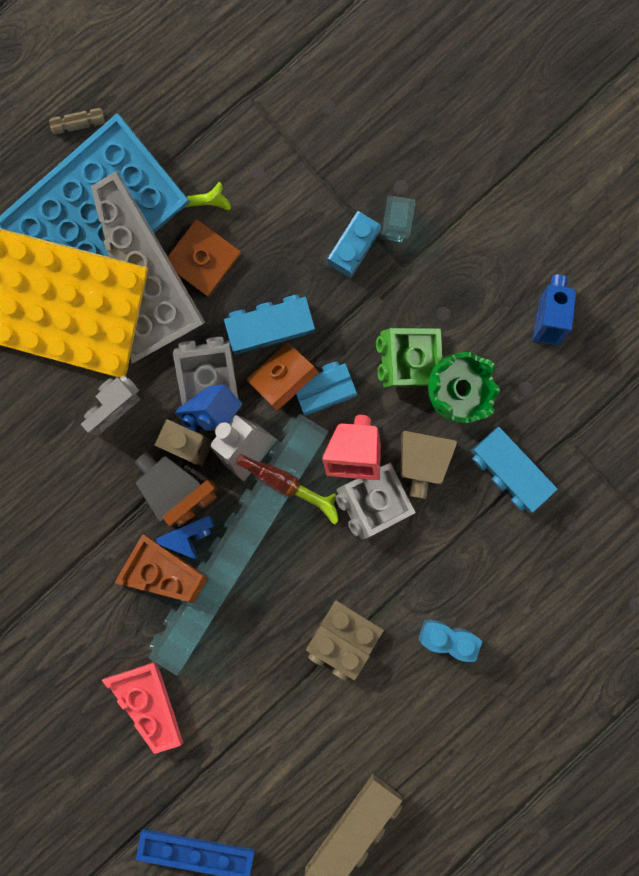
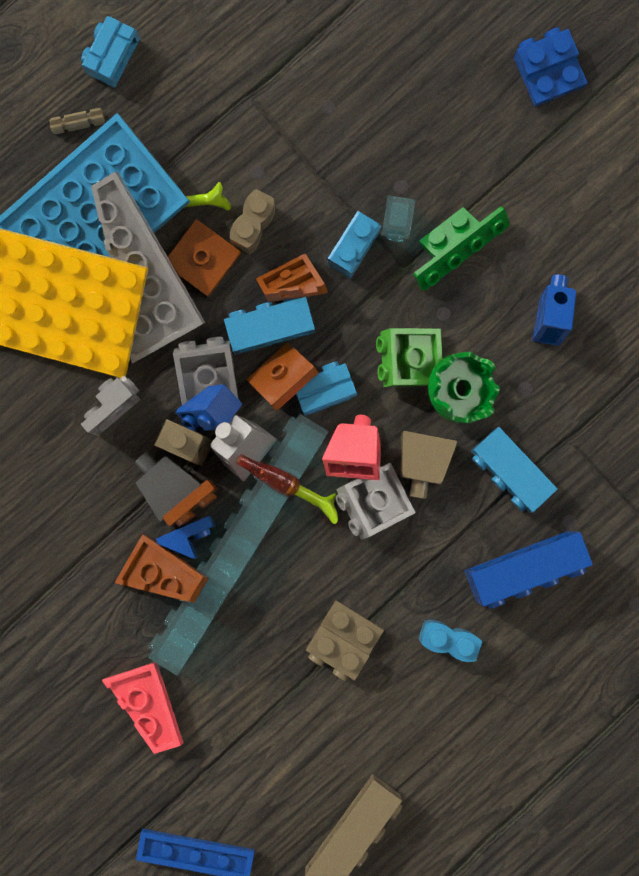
none -> dark azure brick [81,16,140,87]
none -> dark tan brick [230,189,275,255]
none -> dark orange wing [256,253,328,302]
none -> green bracket [414,206,510,291]
none -> blue brick [464,531,593,609]
none -> blue plate [514,27,587,107]

